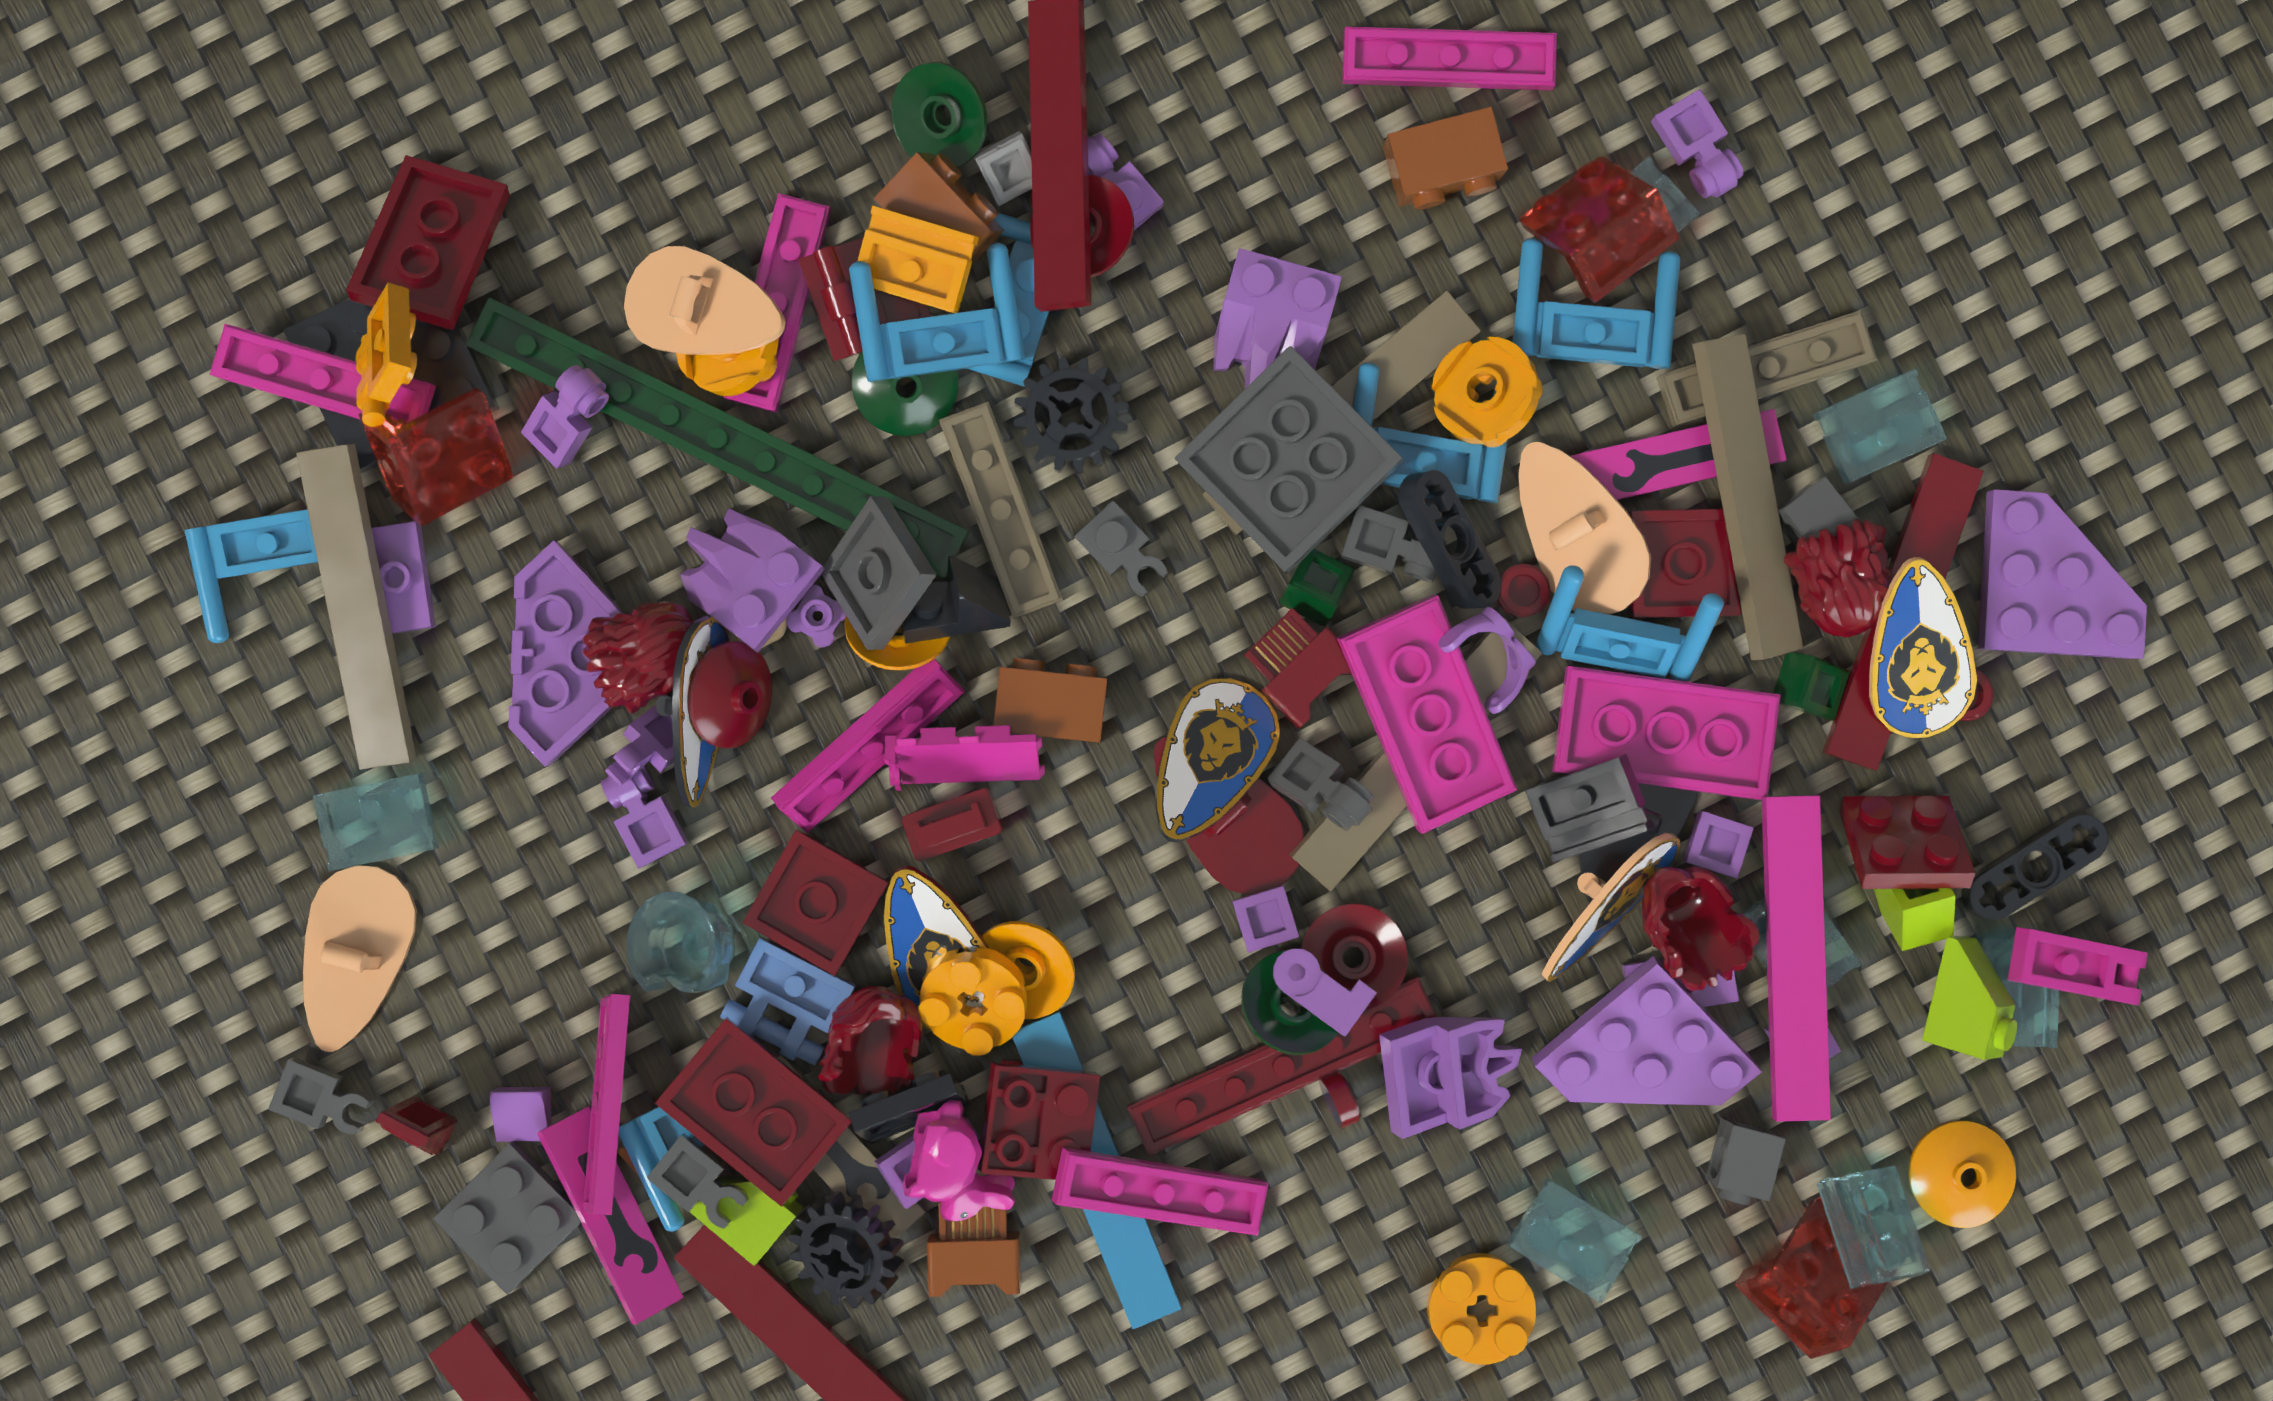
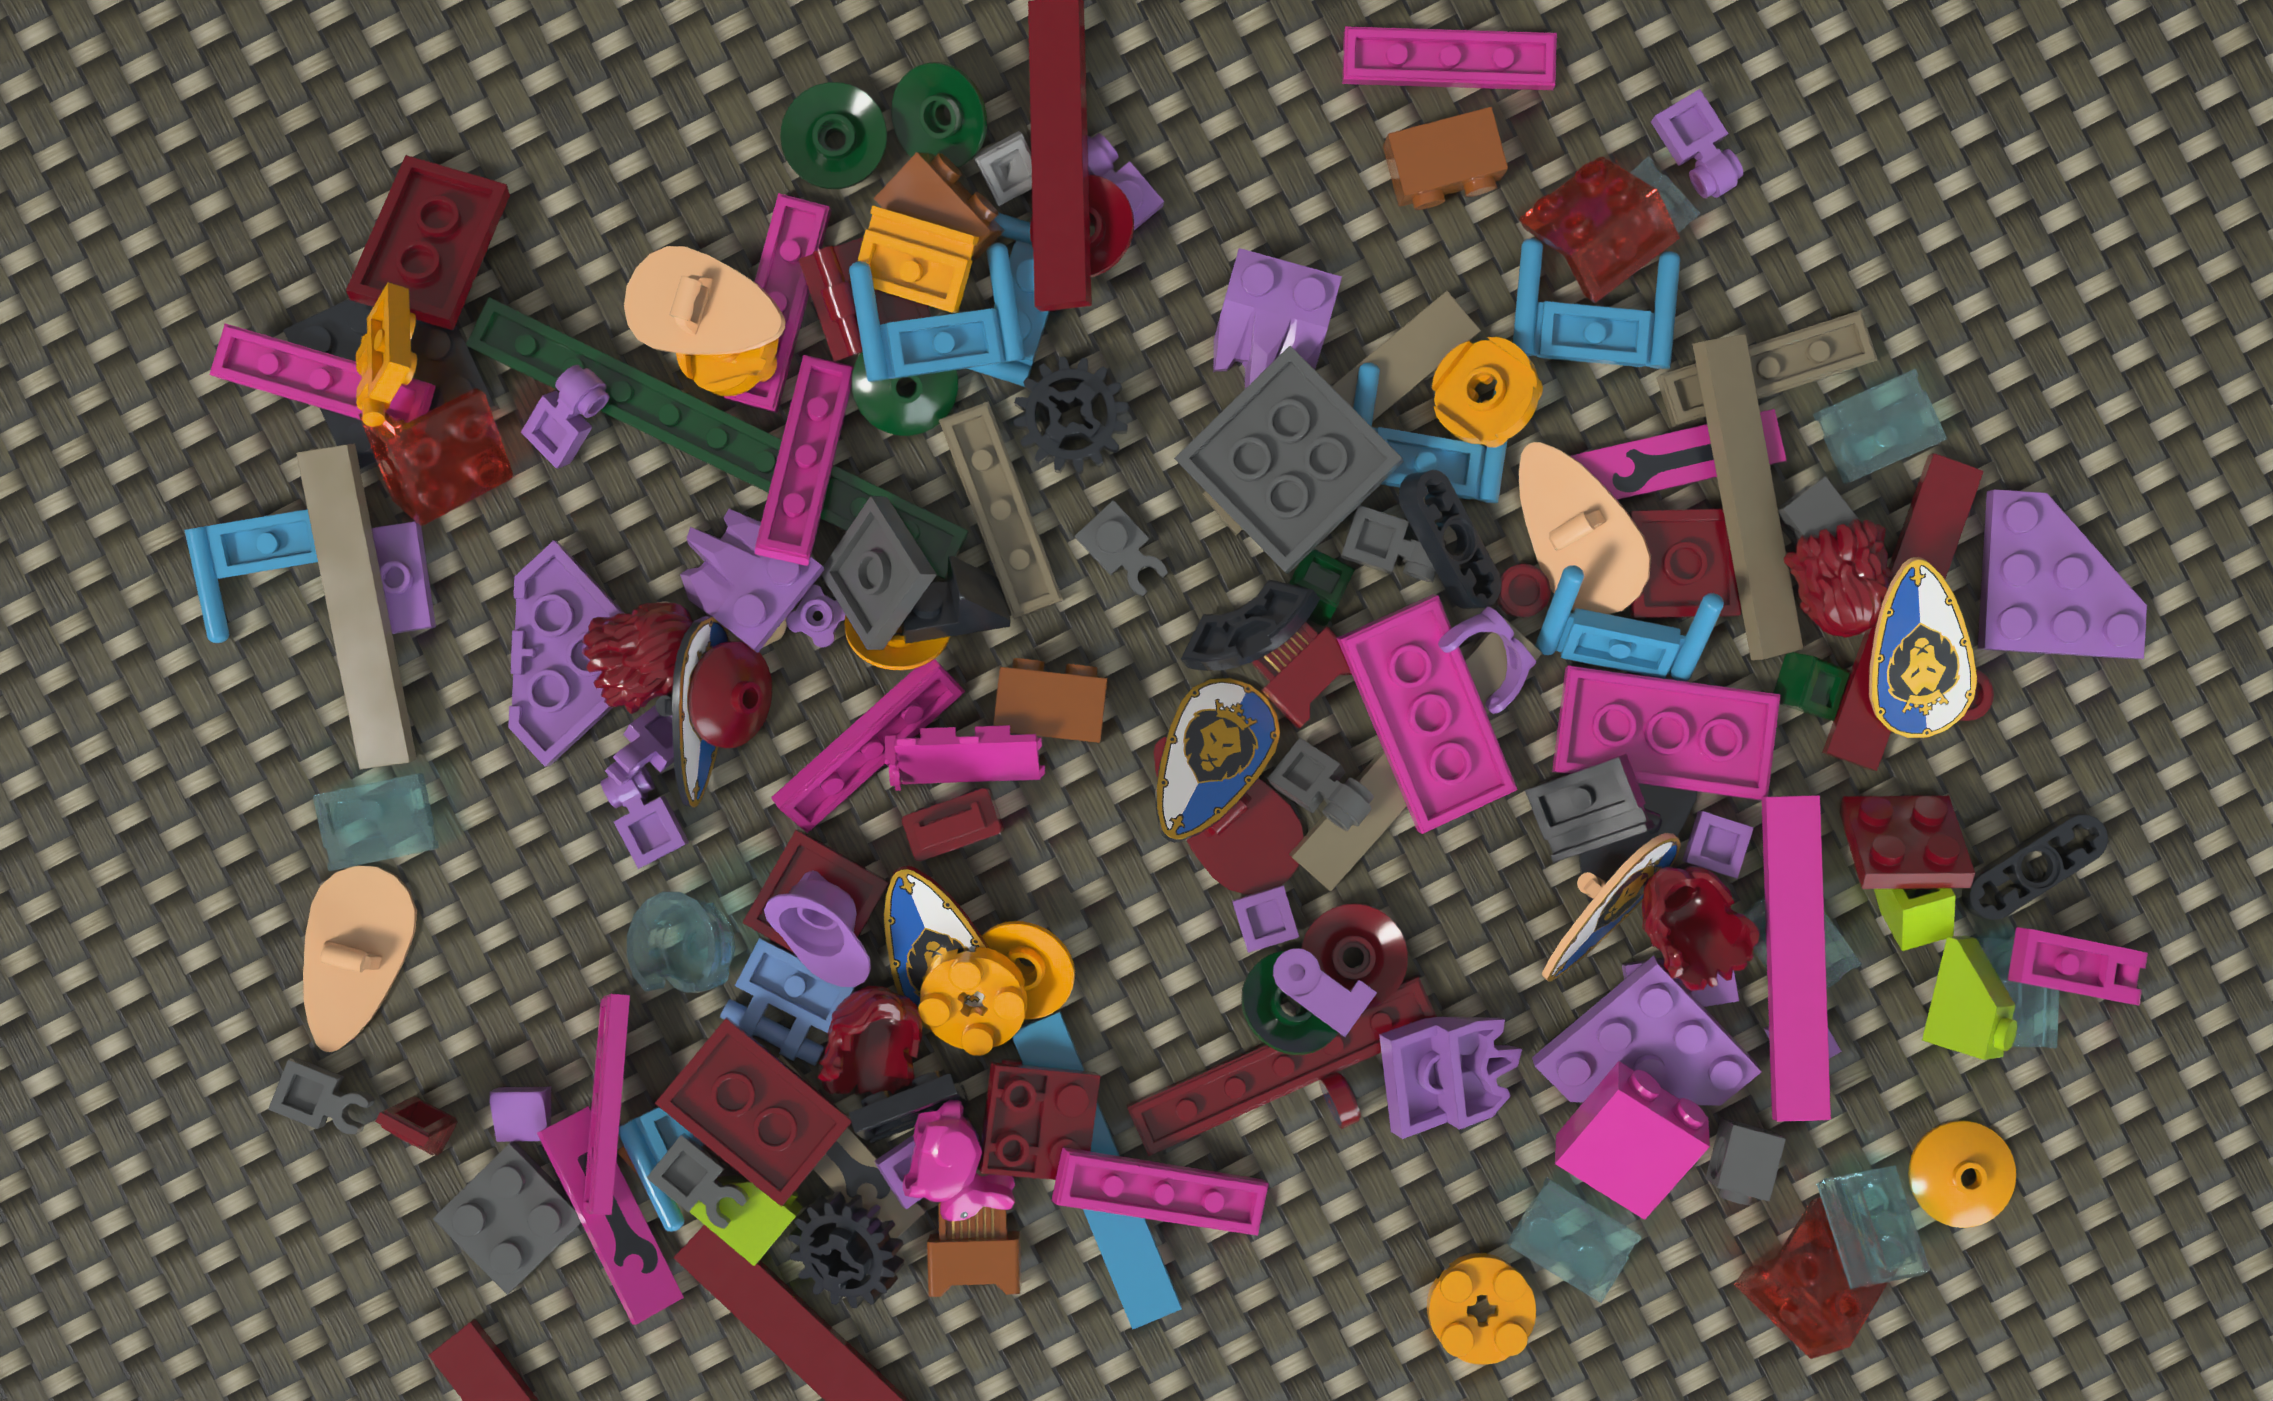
none -> dark pink tile [755,355,854,566]
none -> medium lavender piece [764,870,871,987]
none -> dark green dish [780,82,887,189]
none -> black tile [1180,579,1320,671]
none -> dark pink brick [1555,1061,1710,1220]

